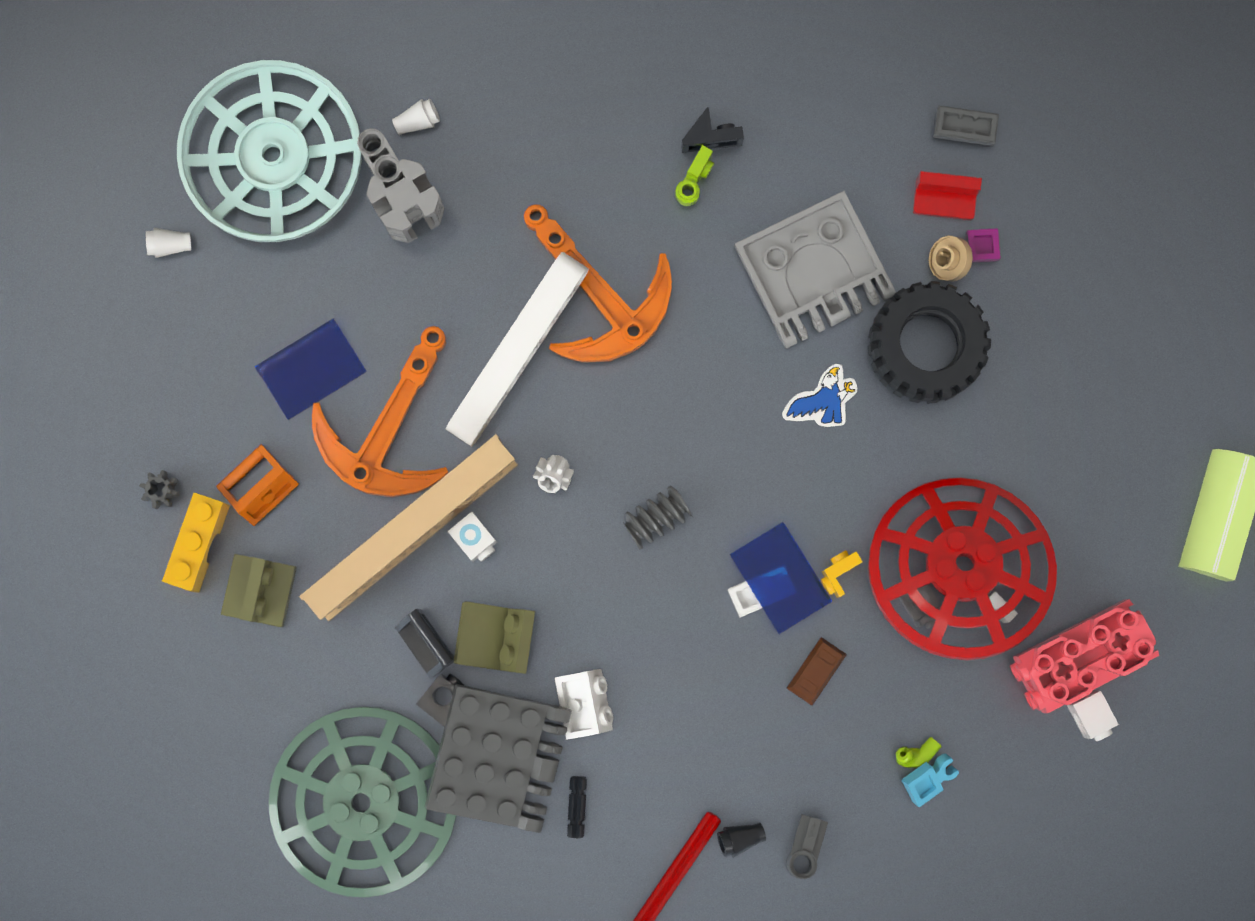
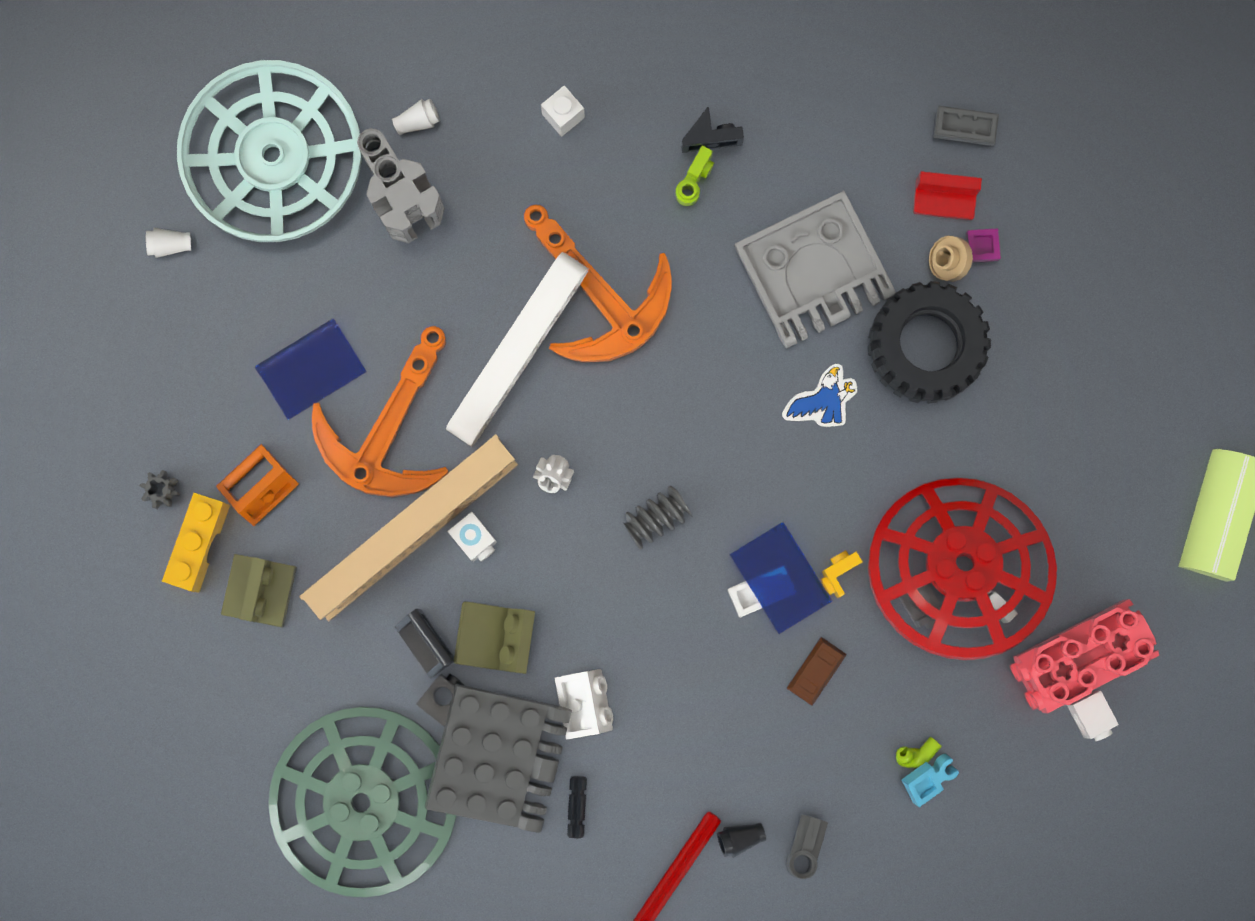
none -> white brick [541,85,585,137]

